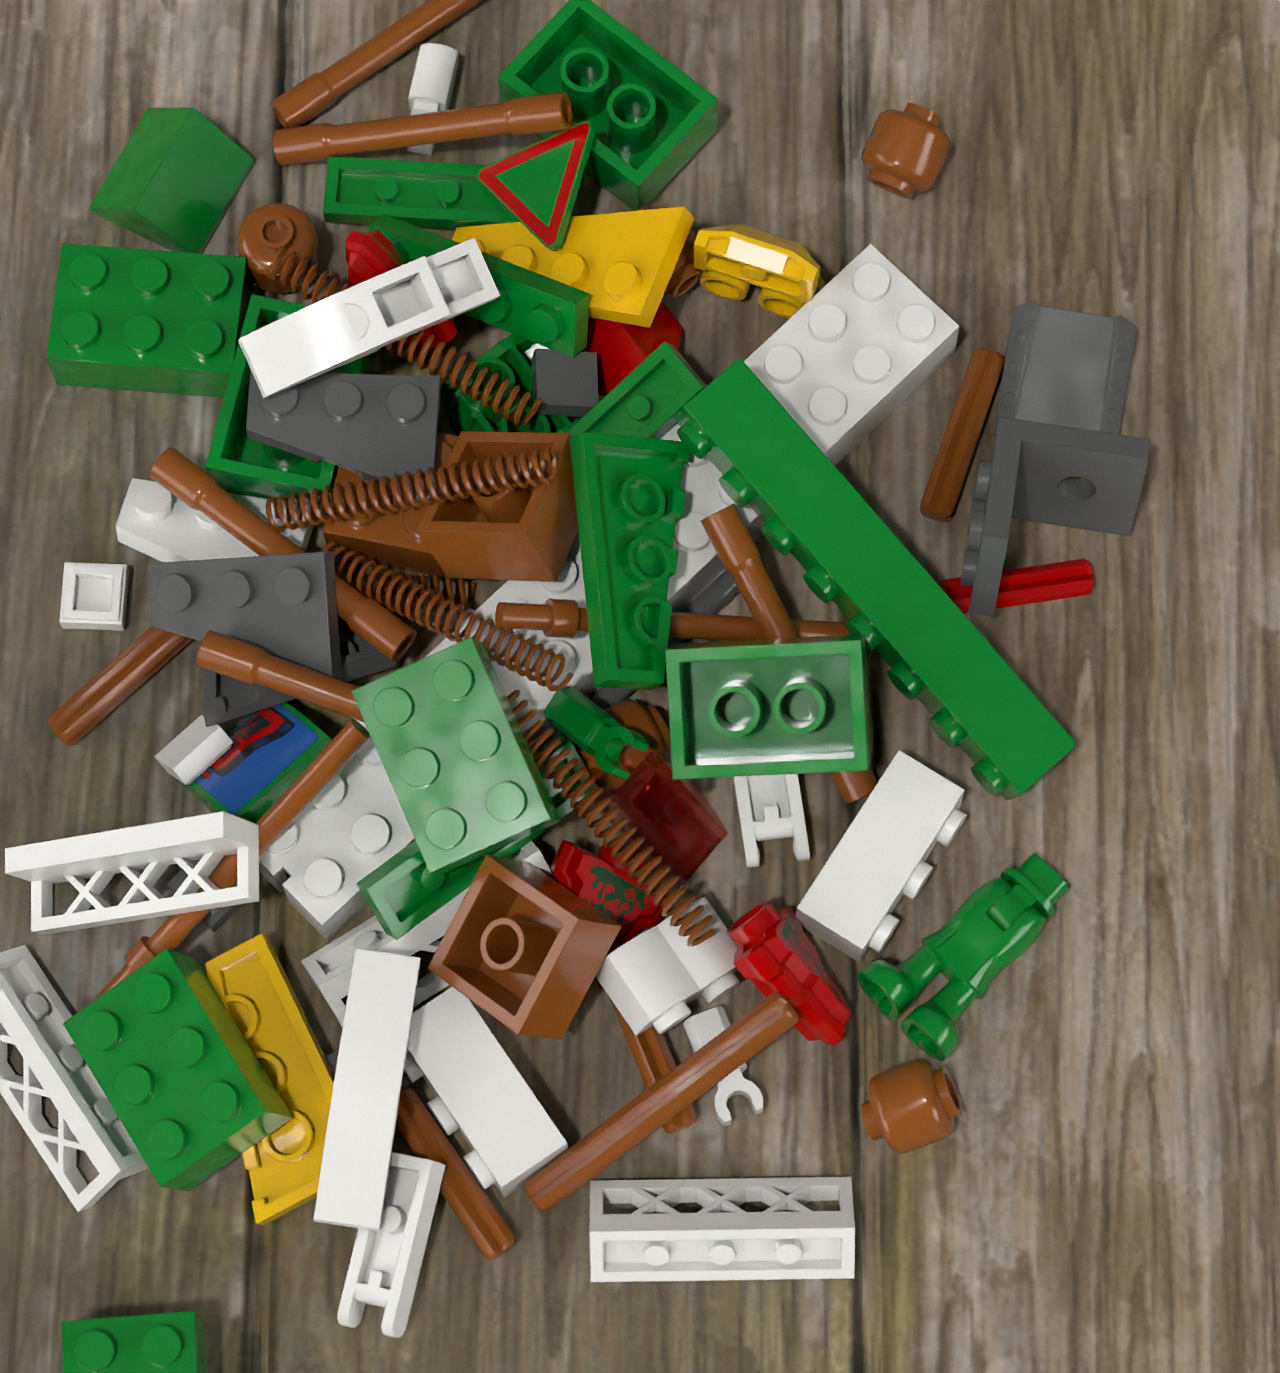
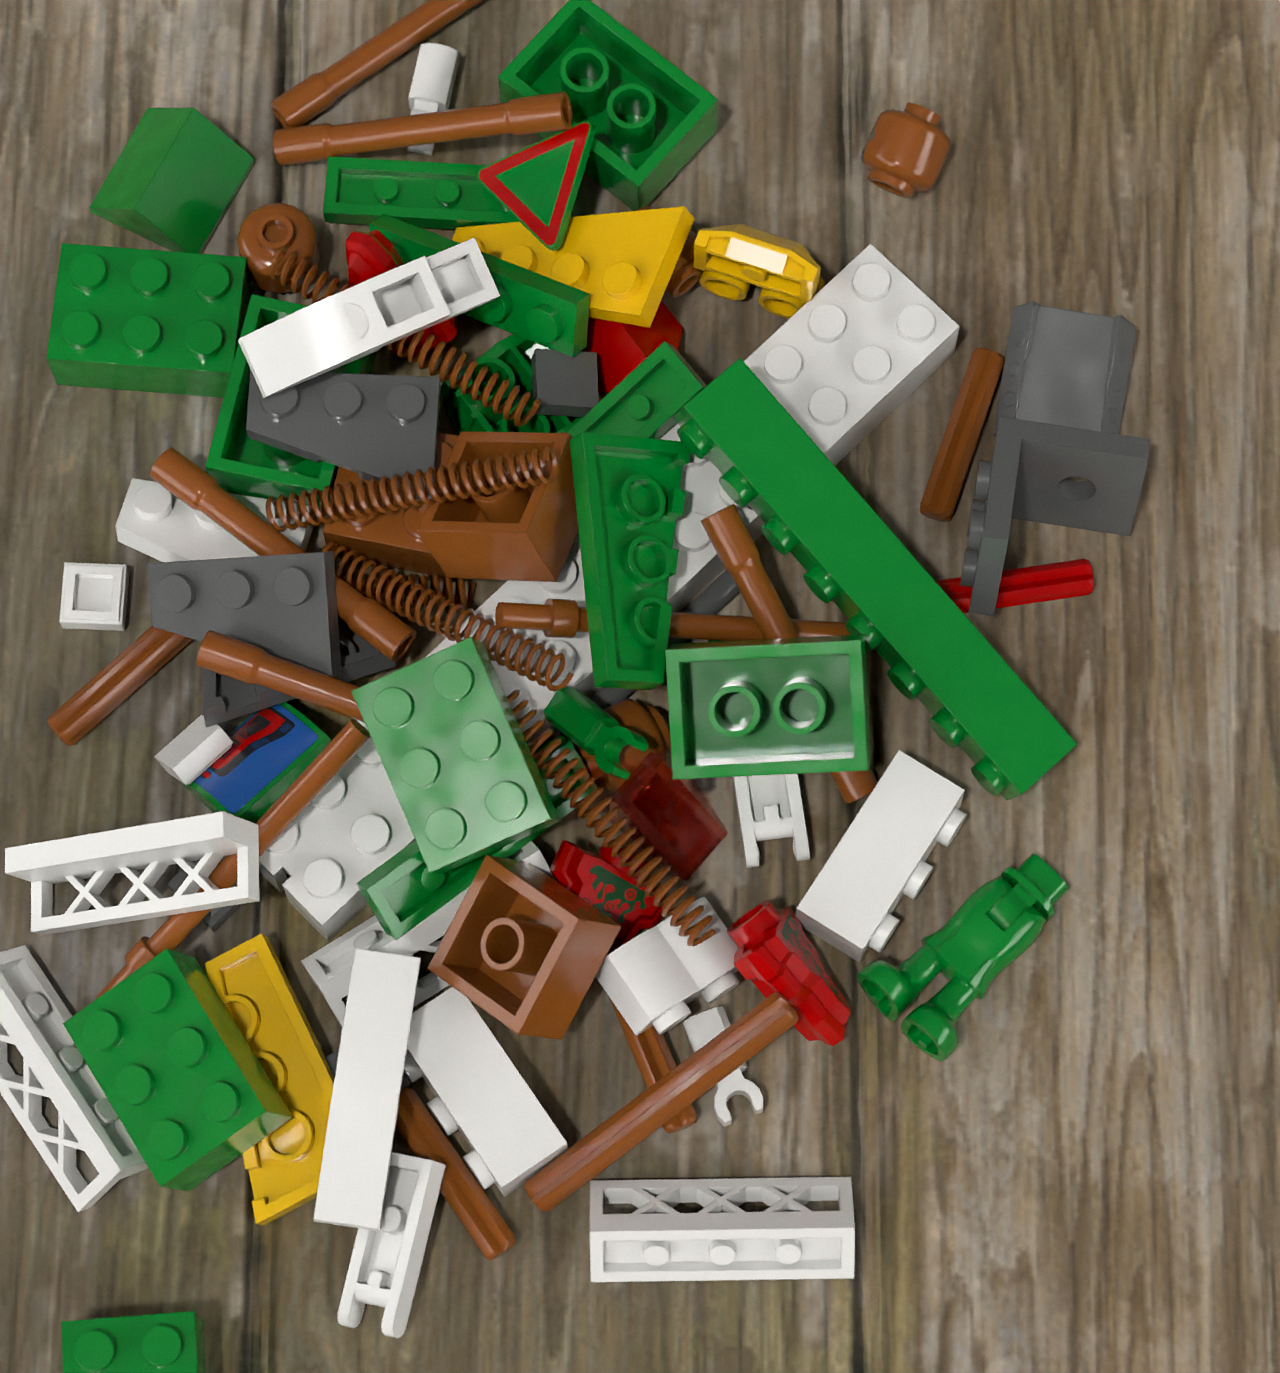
dark orange head [860,1058,962,1154] -> none

